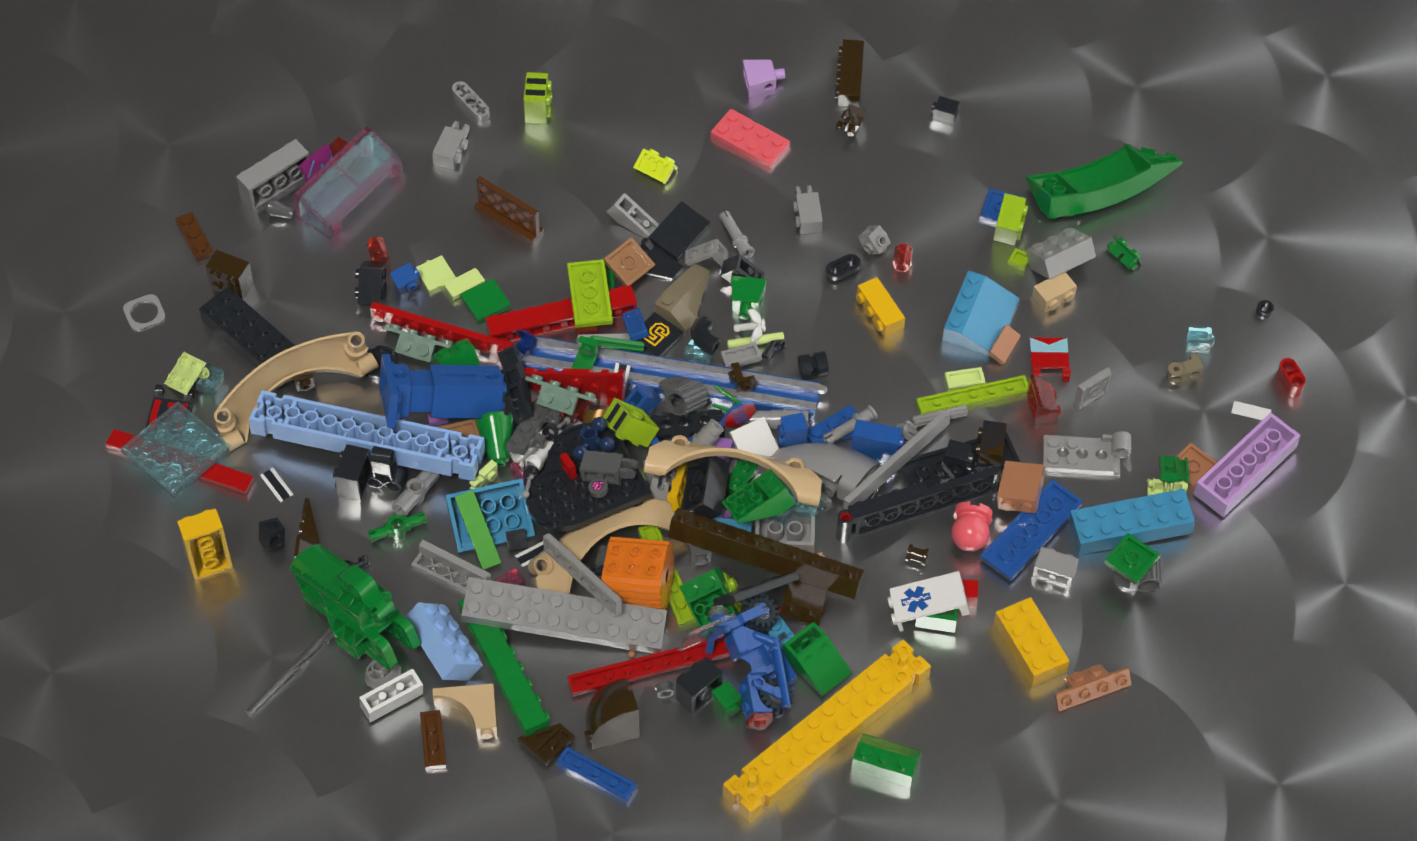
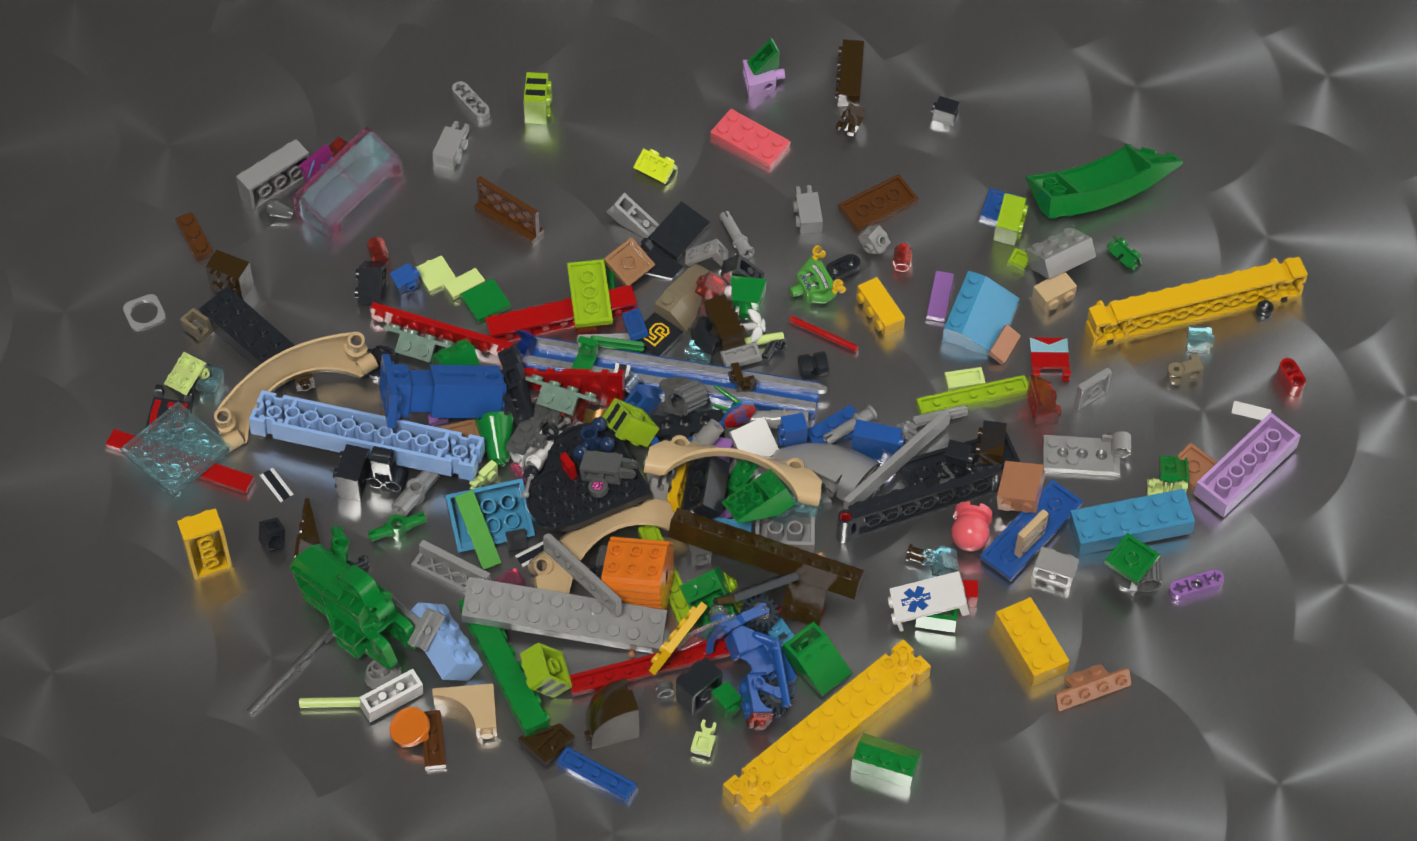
none -> dark tan window [180,308,213,343]
none -> yellowish green piece [299,697,360,708]
none -> green pin [330,525,349,563]
none -> orange tile [390,707,430,748]
none -> light grey piece [391,594,445,651]
none -> lime brick [520,642,572,698]
none -> sand blue bush [624,370,643,394]
none -> yellow plate [649,602,708,675]
none -> yellowish green plate [691,719,716,757]
none -> clear red brick [695,271,728,300]
none -> dark brown brick [704,294,746,351]
none -> green slope [747,38,780,75]
none -> bright green torso [789,245,846,304]
none -> red bar [789,315,859,352]
none -> reddish brown tile [838,174,919,233]
none -> clear light blue brick [921,546,959,576]
none -> medium lavender tile [926,271,954,322]
none -> tan tile [1014,509,1049,558]
none -> yellow brick [1085,257,1308,347]
none -> medium lavender beam [1169,569,1224,600]

